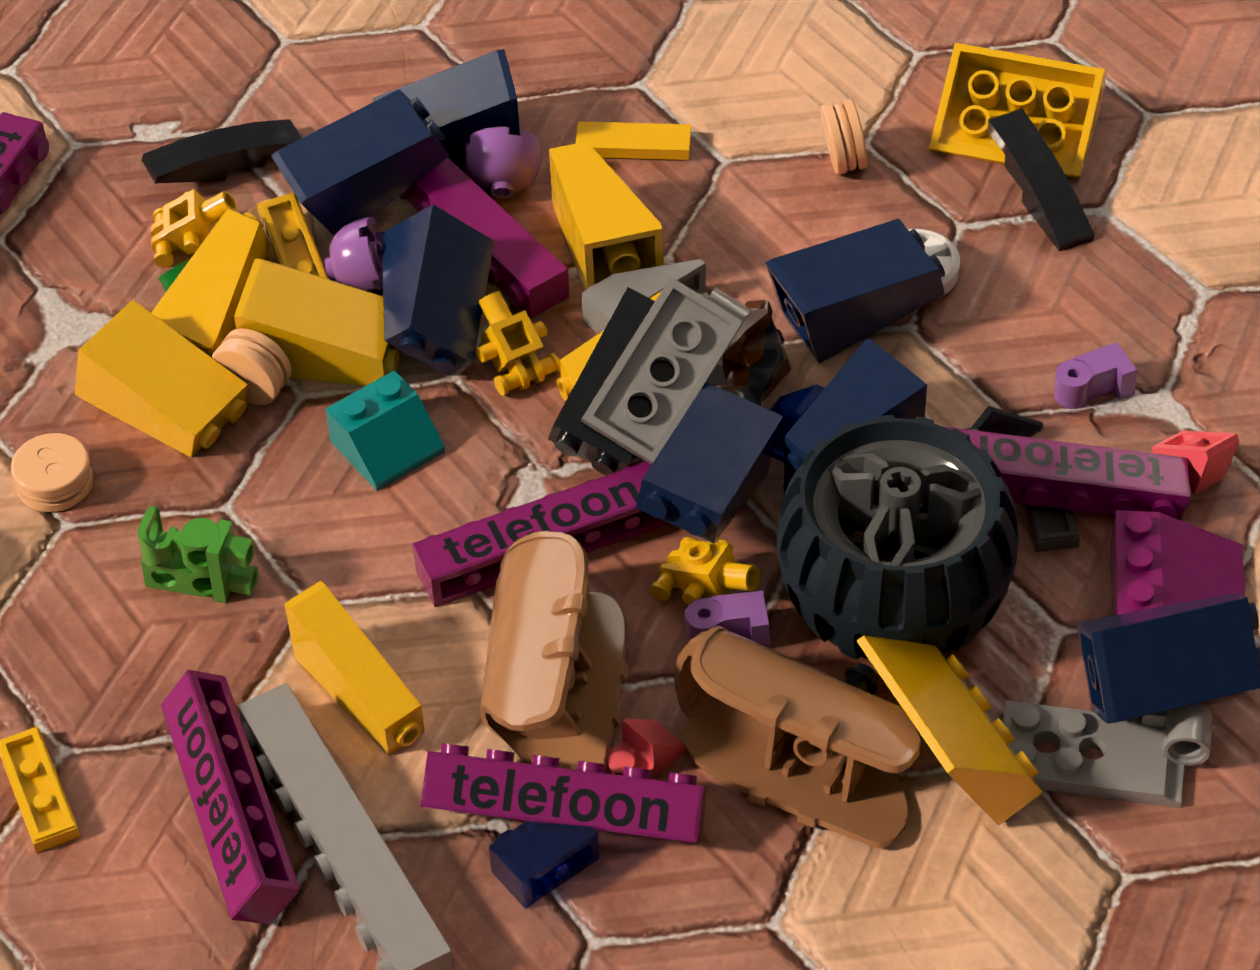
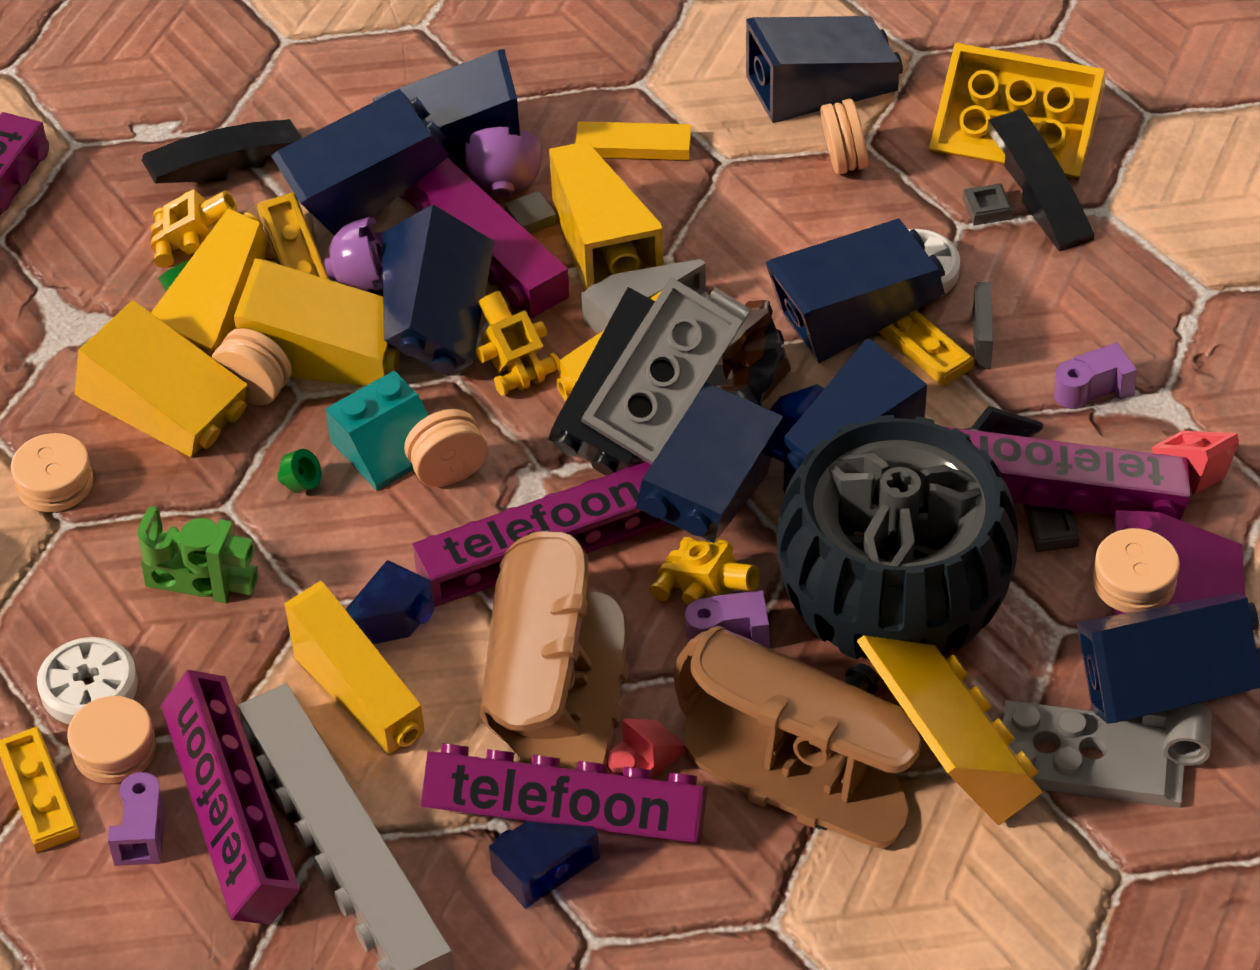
none -> white wheel [37,637,138,724]
none -> light nougat head [68,696,156,784]
none -> medium lavender leg [108,772,165,866]
none -> green tile [277,449,322,493]
none -> clear blue slope [345,560,435,644]
none -> light nougat head [404,409,488,487]
none -> dark grey tile [504,190,557,234]
none -> dark blue slope [746,16,903,123]
none -> yellow tile [877,310,974,387]
none -> dark grey tile [963,183,1012,226]
none -> dark grey tile [972,282,993,369]
none -> light nougat head [1093,528,1180,613]

